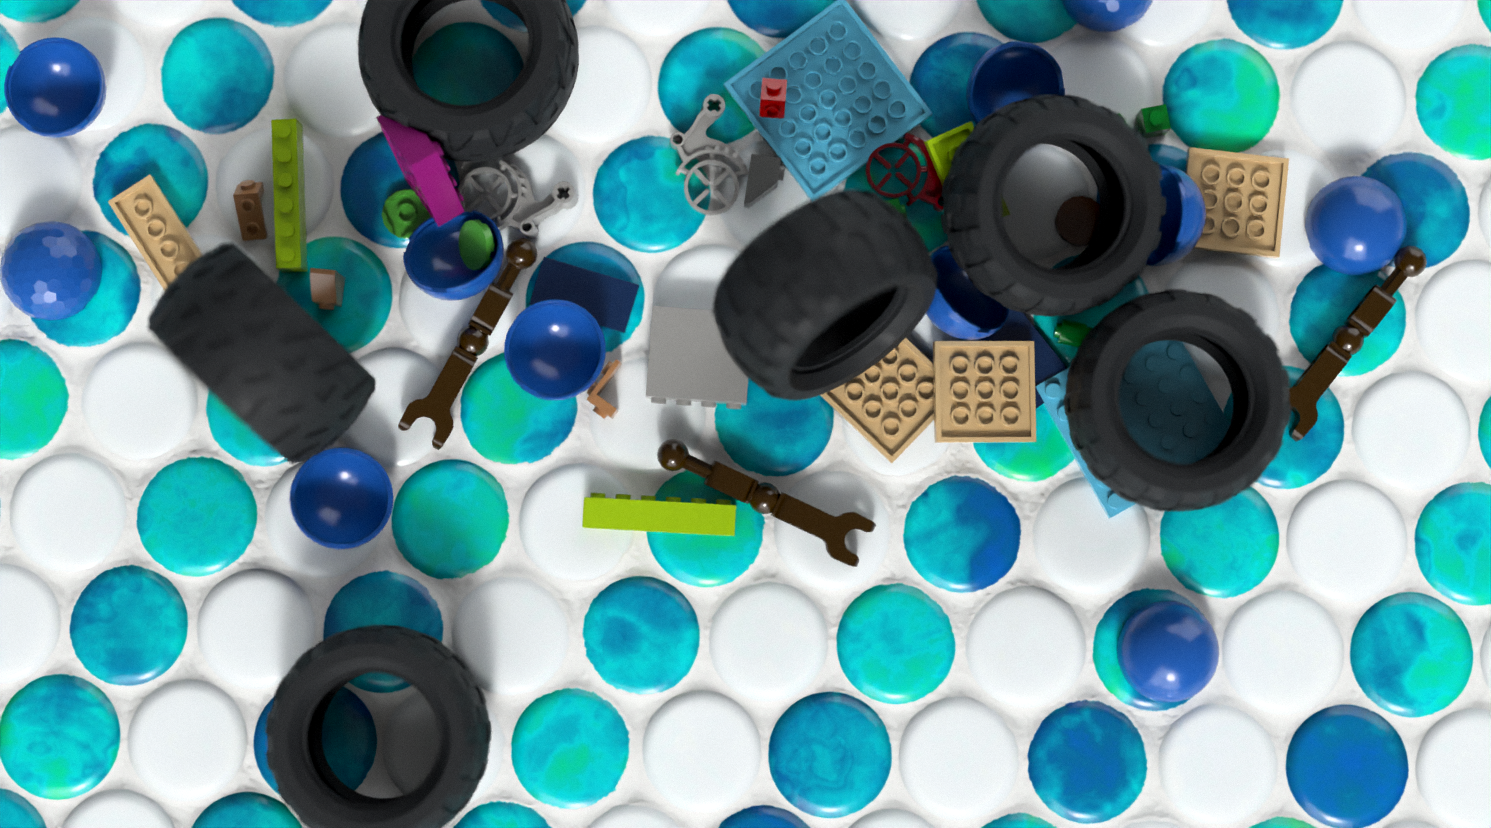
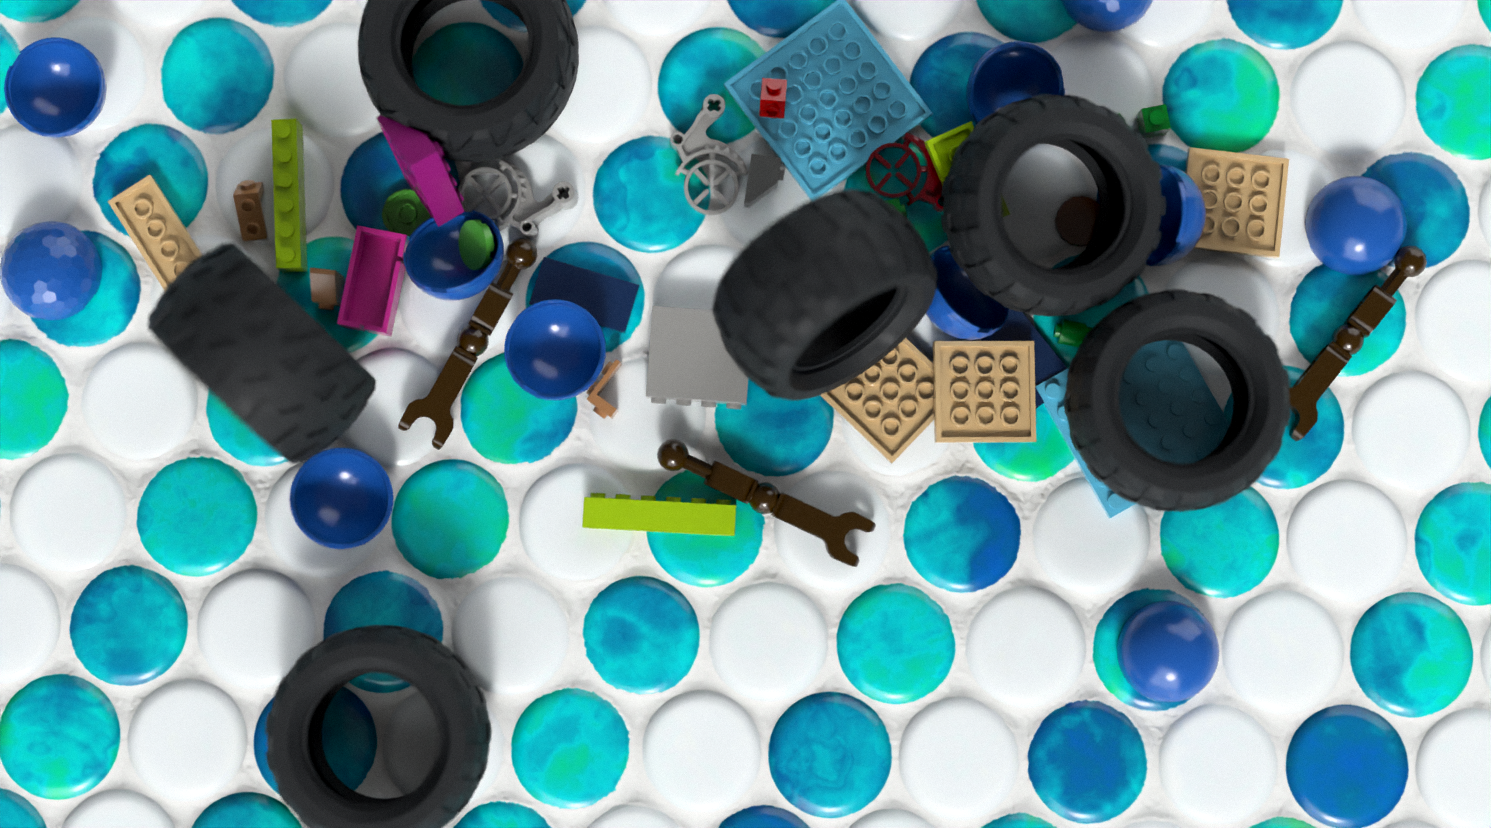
none -> dark pink piece [337,225,410,337]

